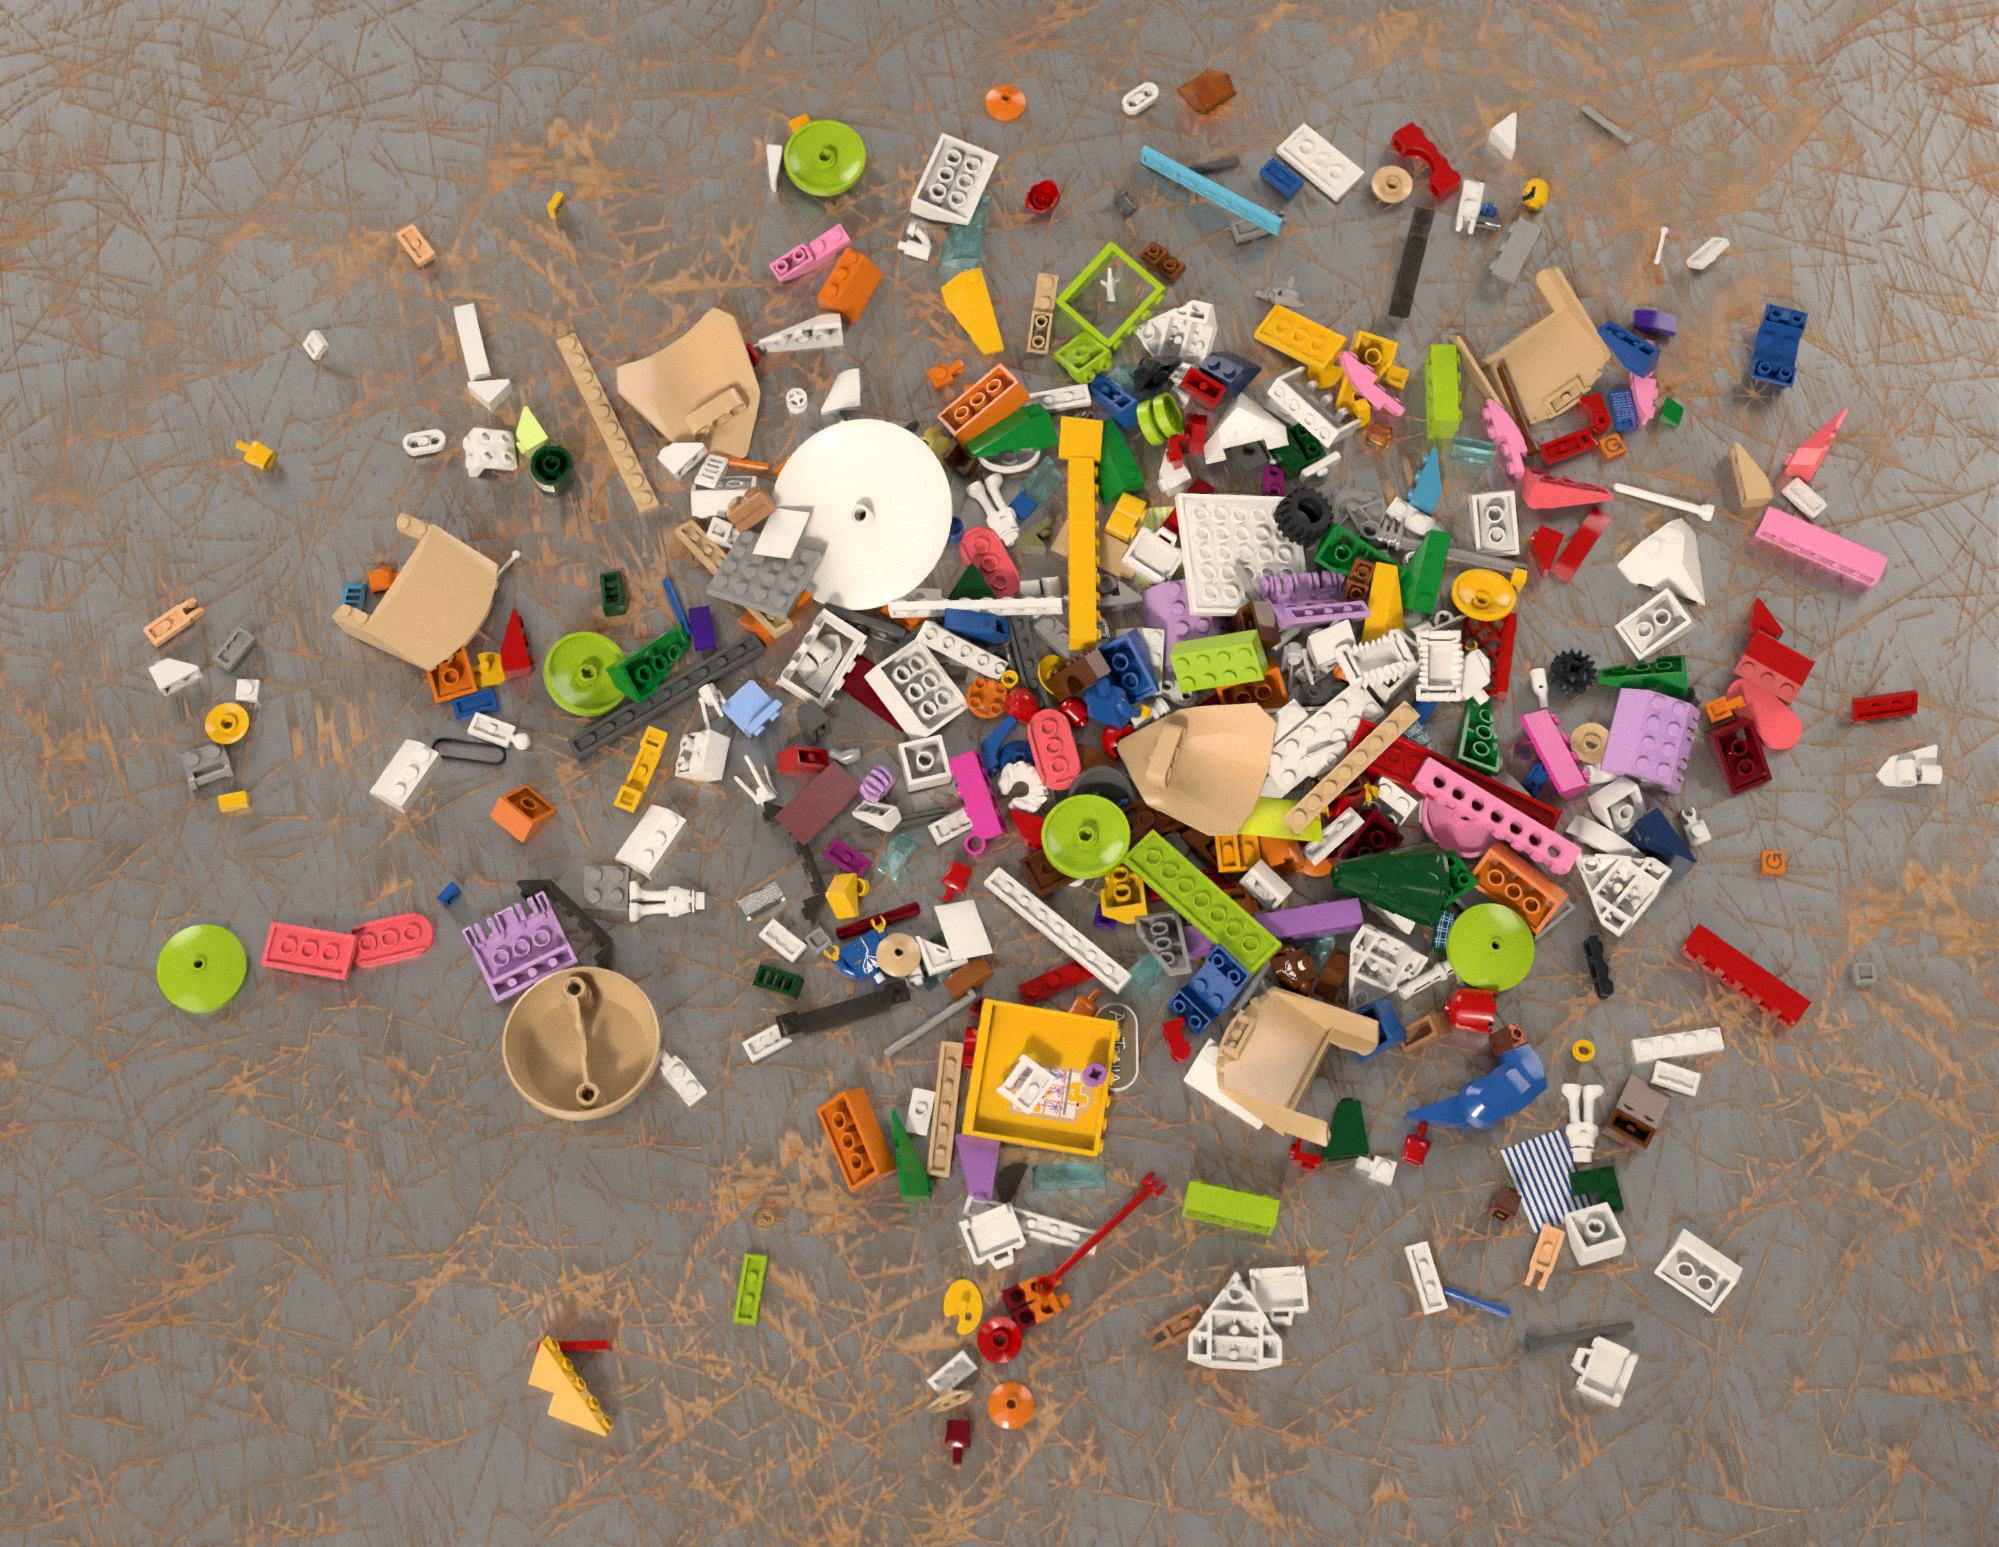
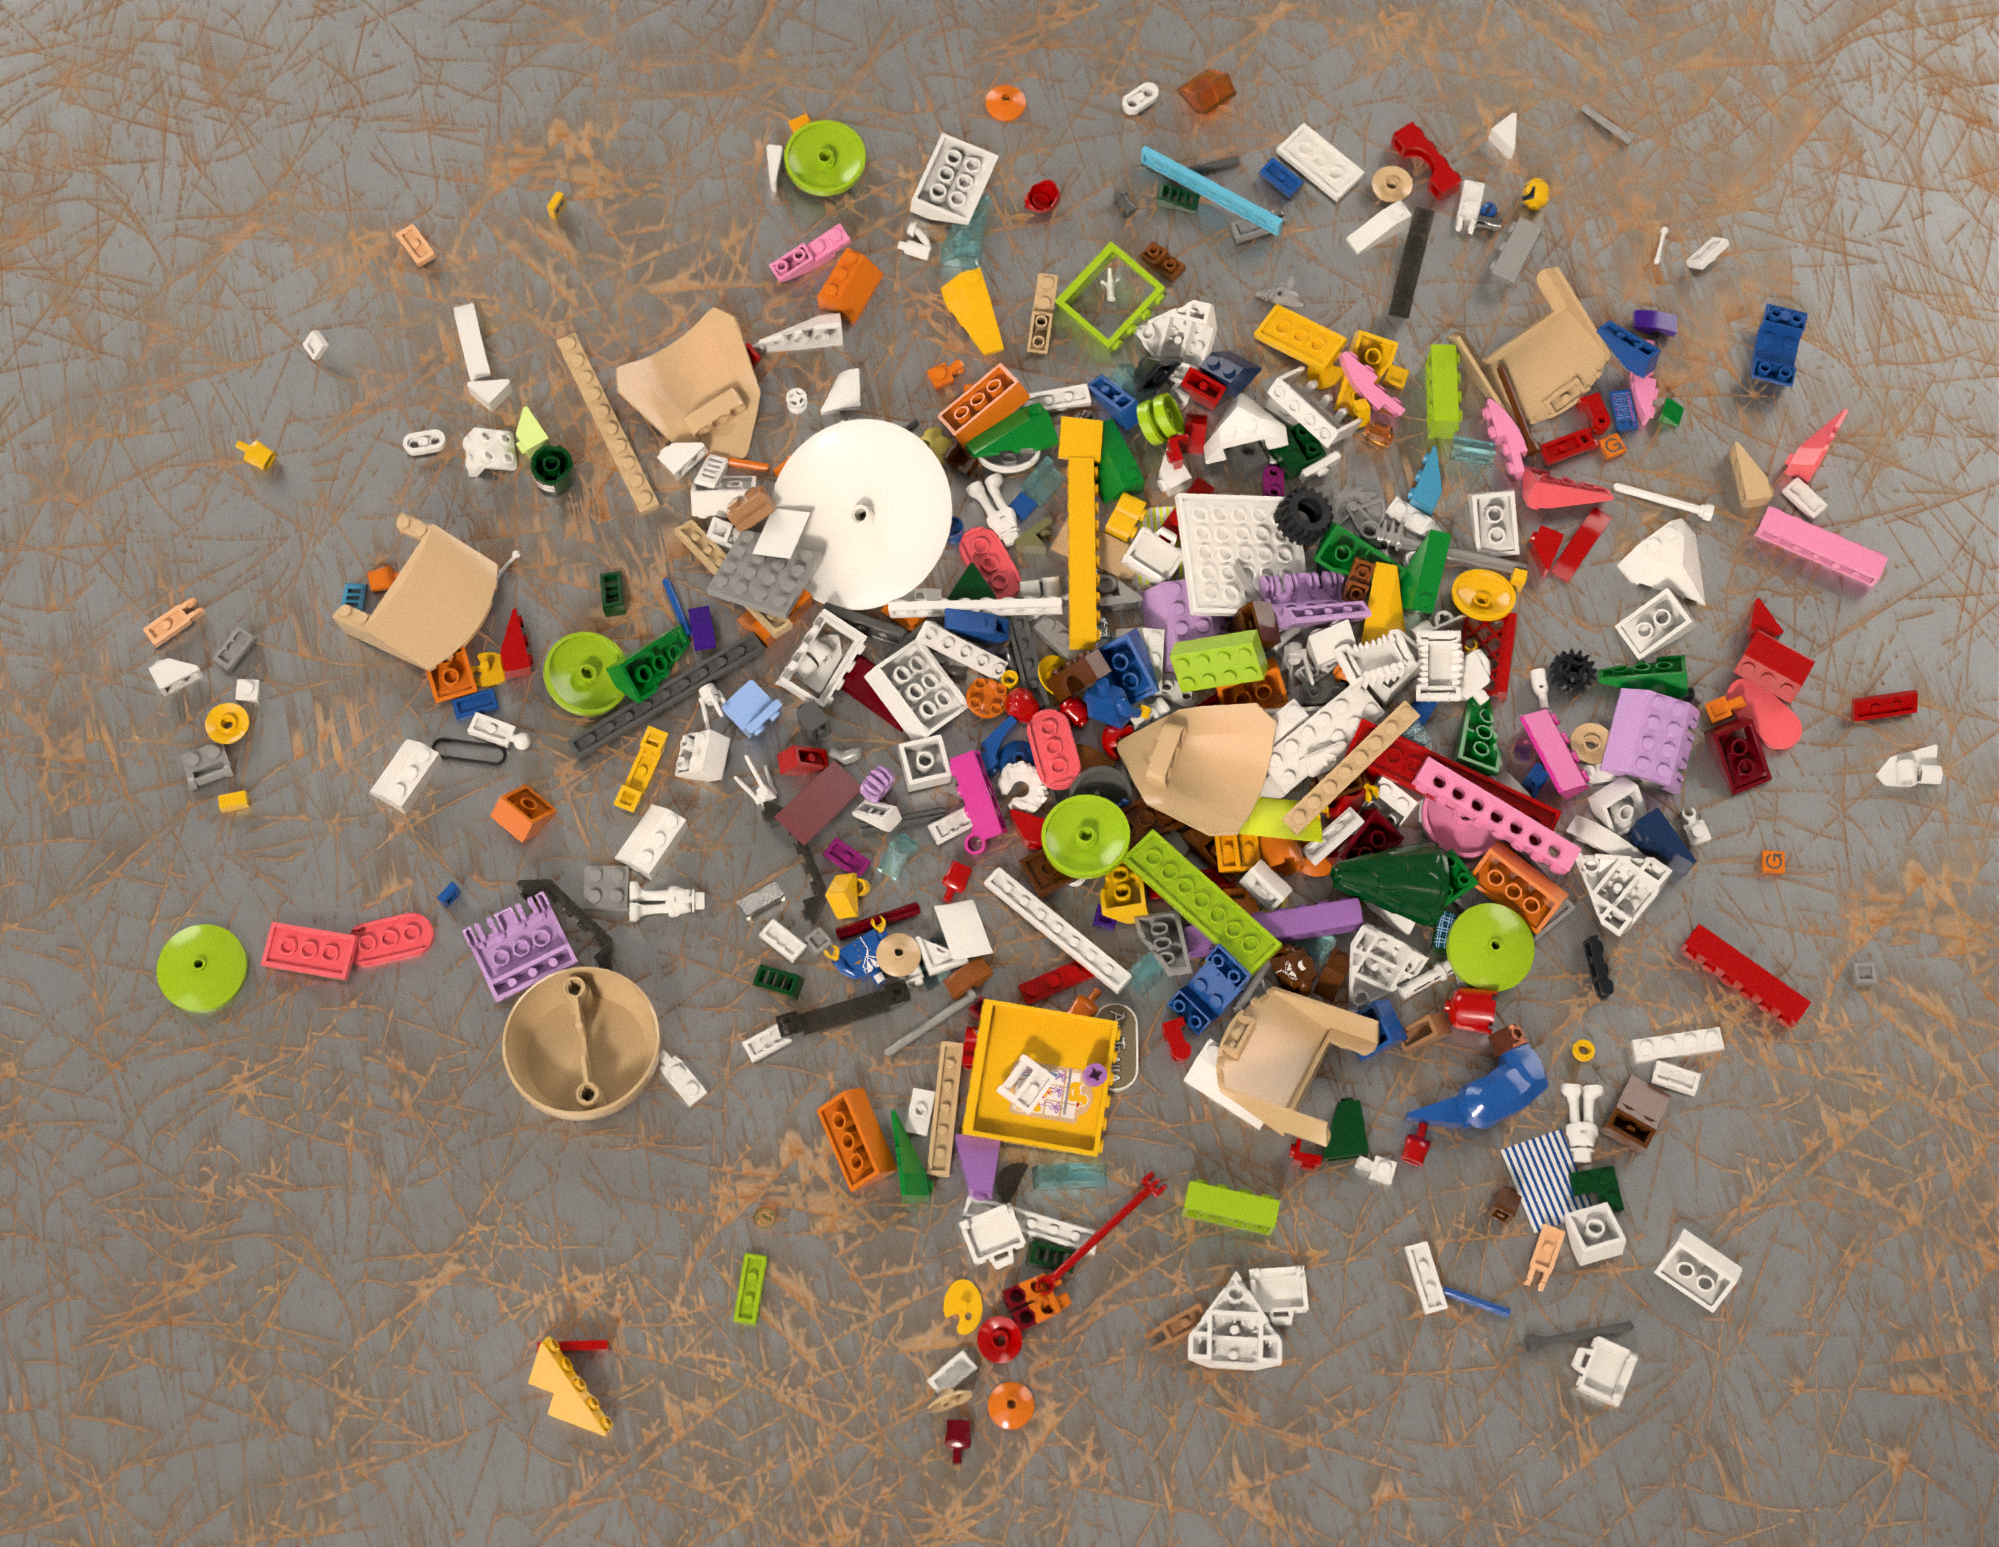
lime plate [1053,331,1114,384] -> none
none -> dark green slope [1025,1240,1075,1274]
none -> dark green slope [1156,182,1200,214]
none -> white slope [1346,200,1412,255]

